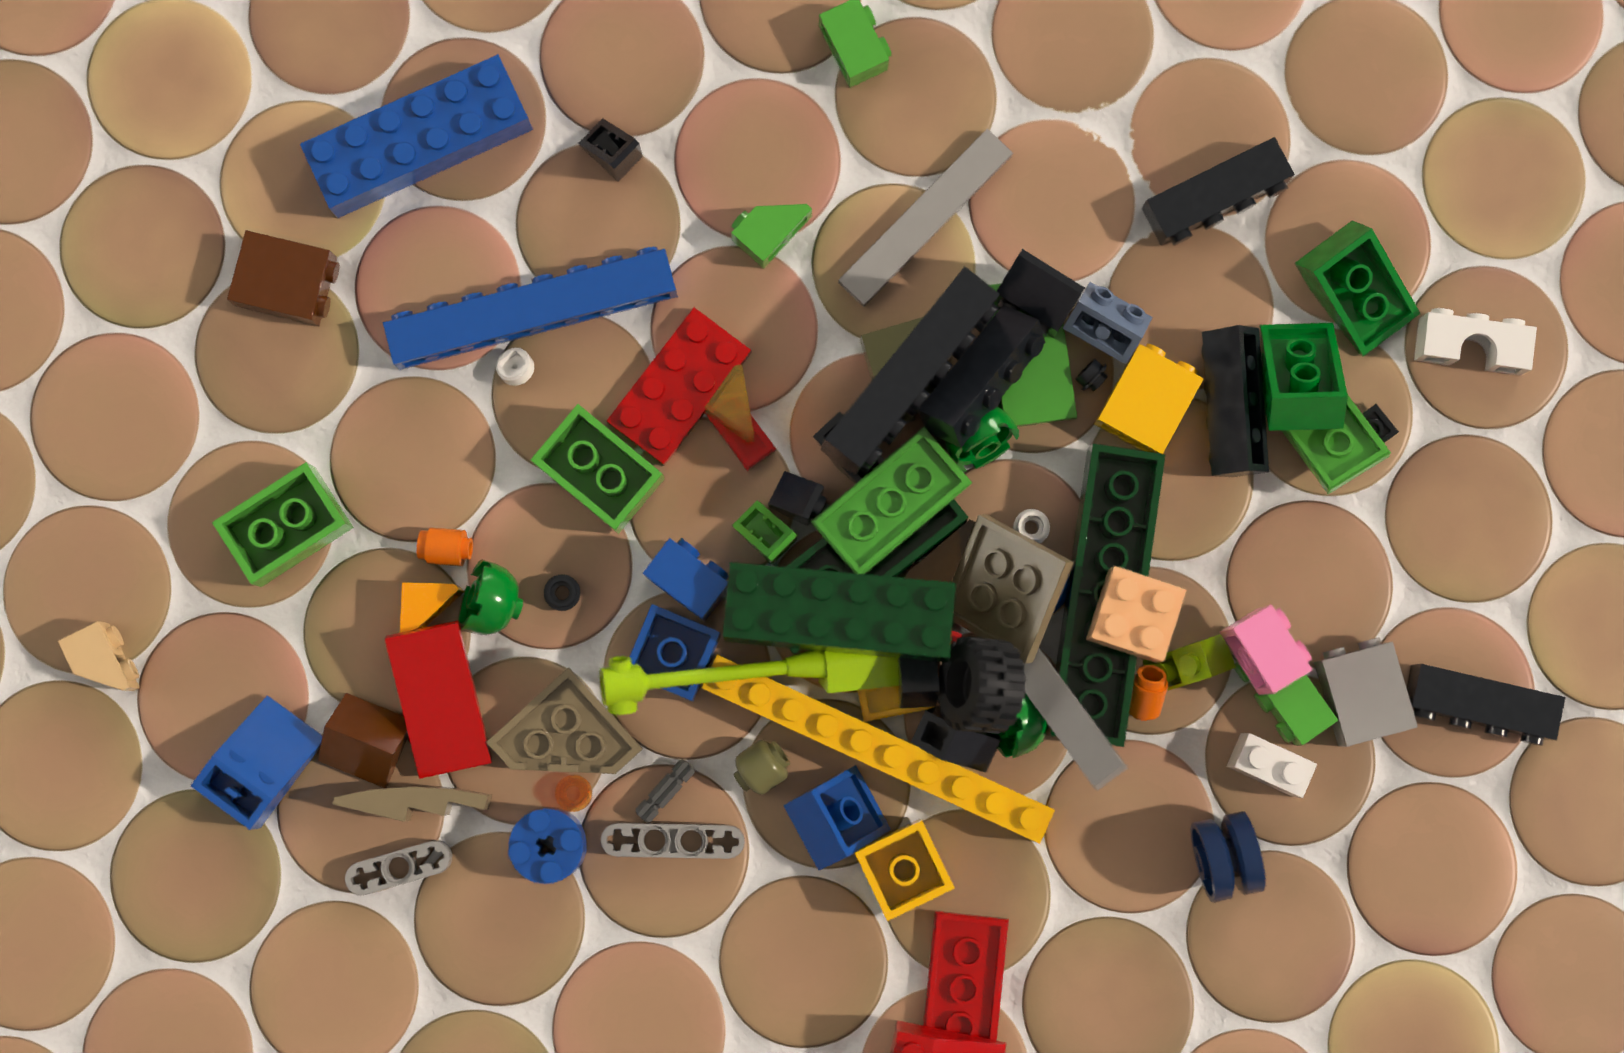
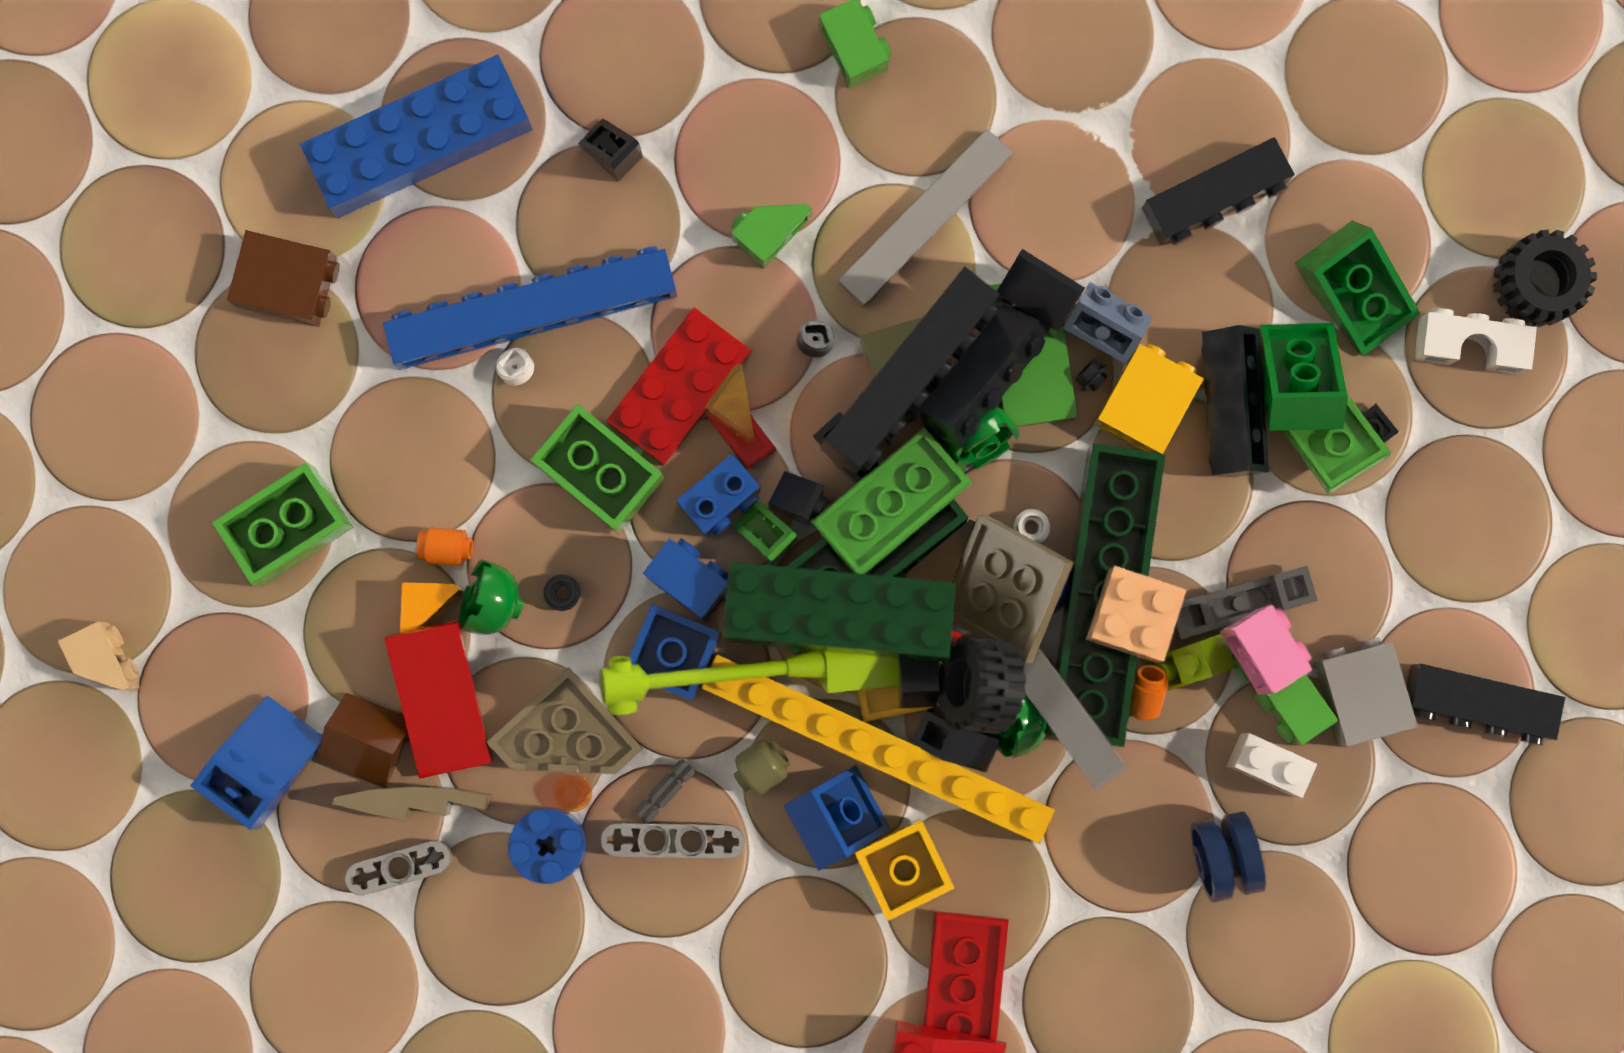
none -> blue brick [676,454,761,537]
none -> black tile [796,320,834,358]
none -> dark grey slope [1175,566,1318,640]
none -> black tyre [1493,229,1597,327]

